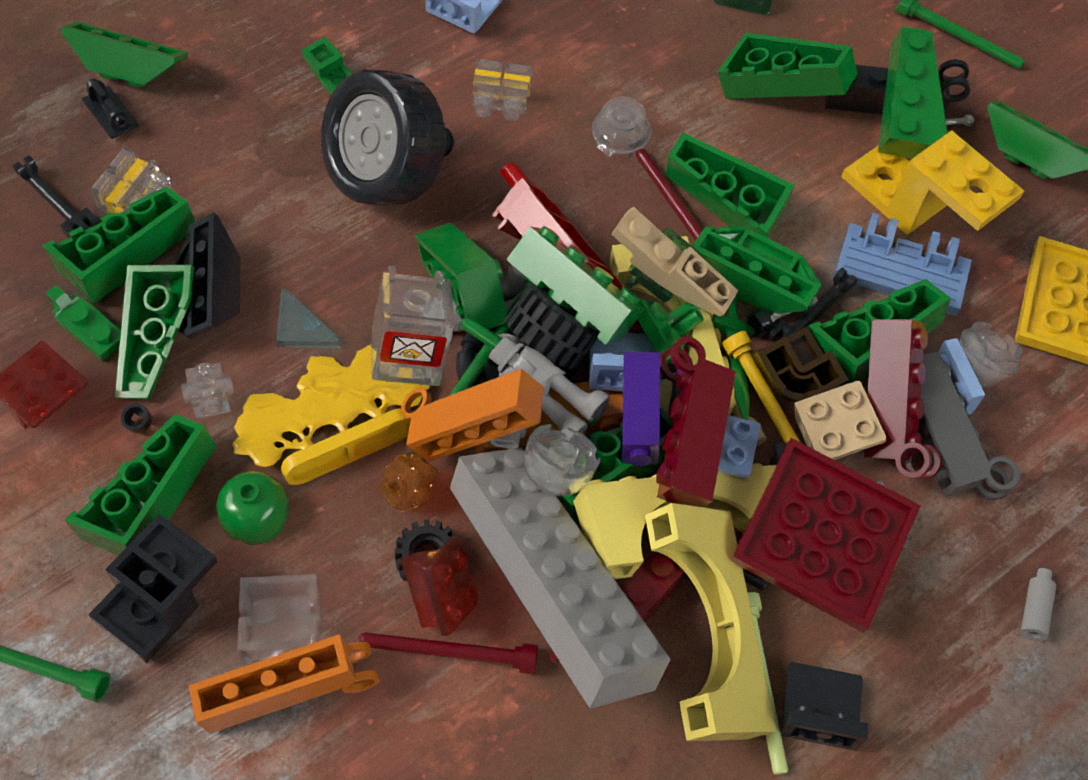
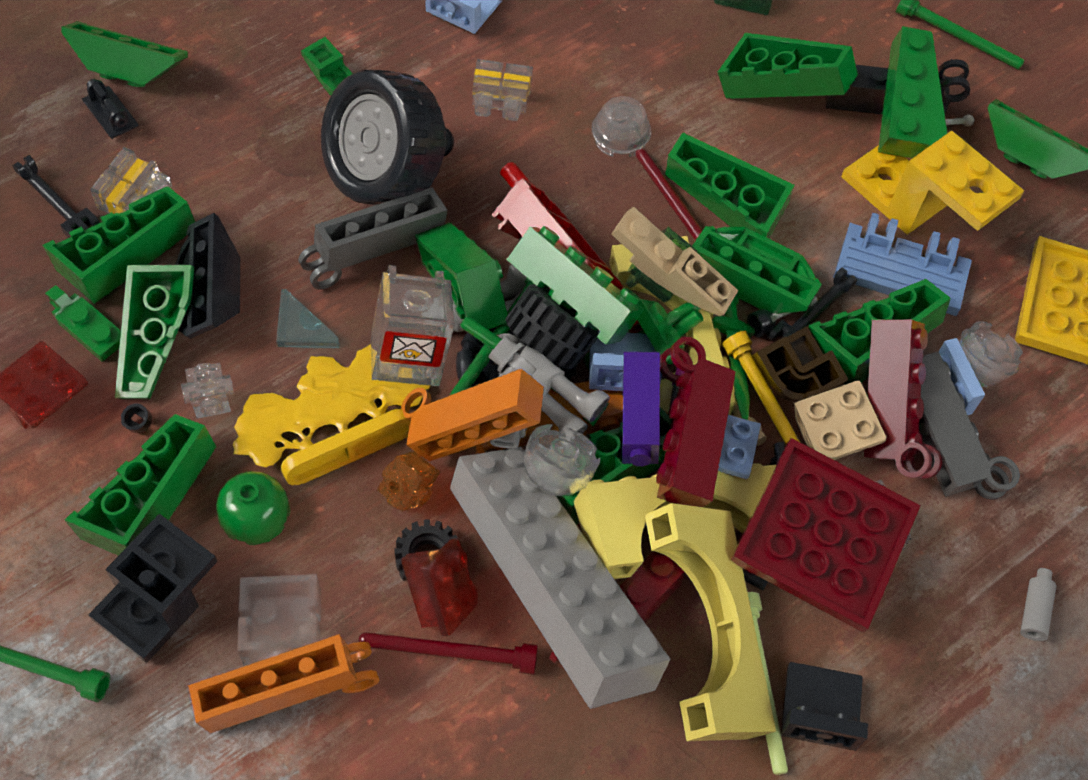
none -> dark grey hinge [298,187,447,290]

